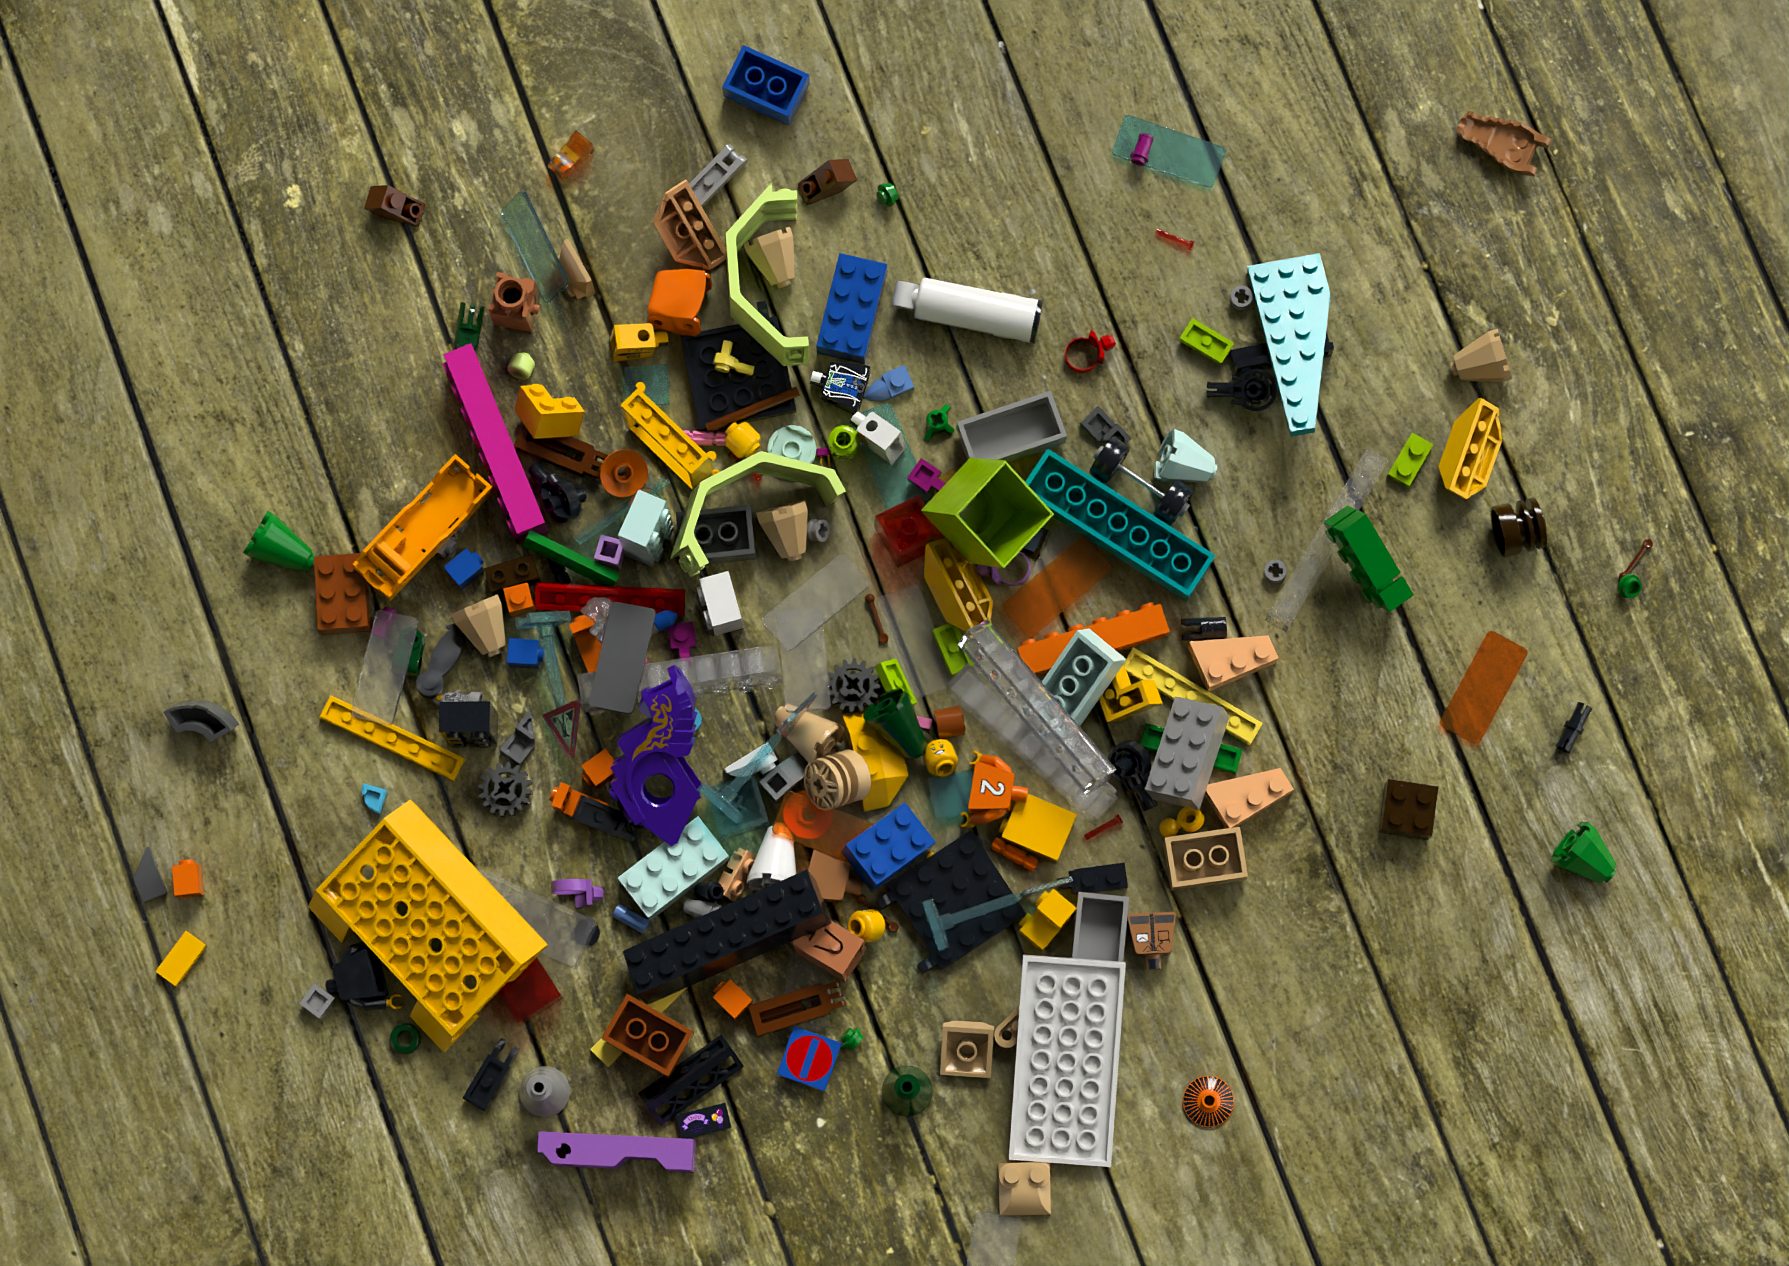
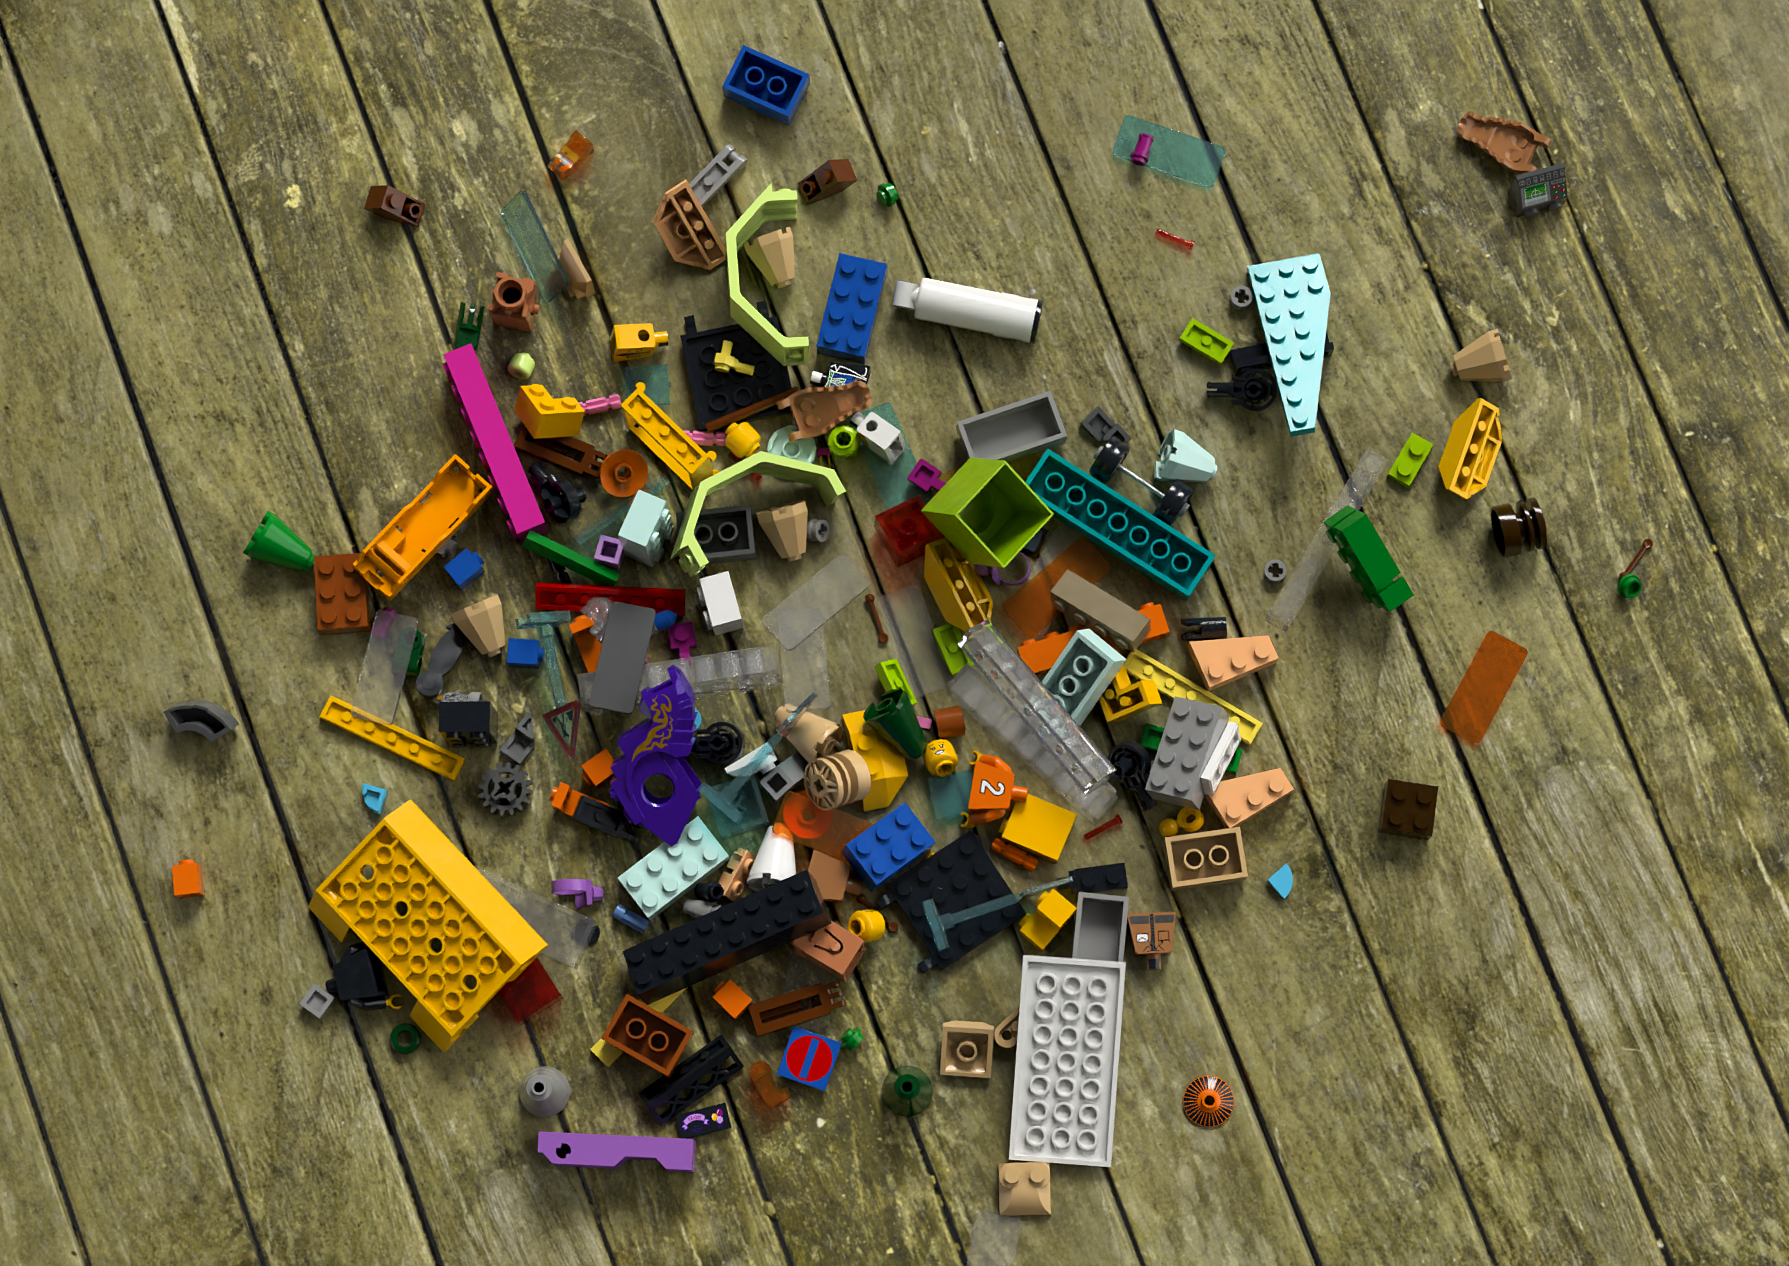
dark grey slope [134,846,167,902] -> none
yellow tile [155,931,207,987] -> none
black hinge [463,1038,520,1111] -> none
dark brown brick [484,554,541,596] -> none
orange brick [503,583,536,618] -> none
orange piece [647,269,712,337] -> none
dark grey gear [826,658,880,714] -> none
medium blue plate [864,365,914,401] -> none
green piece [923,404,955,442] -> none
red piece [1065,330,1116,373] -> none
green cone [1550,822,1616,883] -> none
black pin [1555,702,1592,753] -> none
none -> bright pink axle [579,394,621,416]
none -> black pin [691,722,745,765]
none -> clear orange leg [750,1061,792,1110]
none -> medium nougat animal [776,381,872,442]
none -> dark tan brick [1050,569,1151,653]
none -> white tile [1201,721,1241,795]
none -> medium azure tile [1267,863,1293,900]
none -> dark grey slope [1508,163,1568,218]

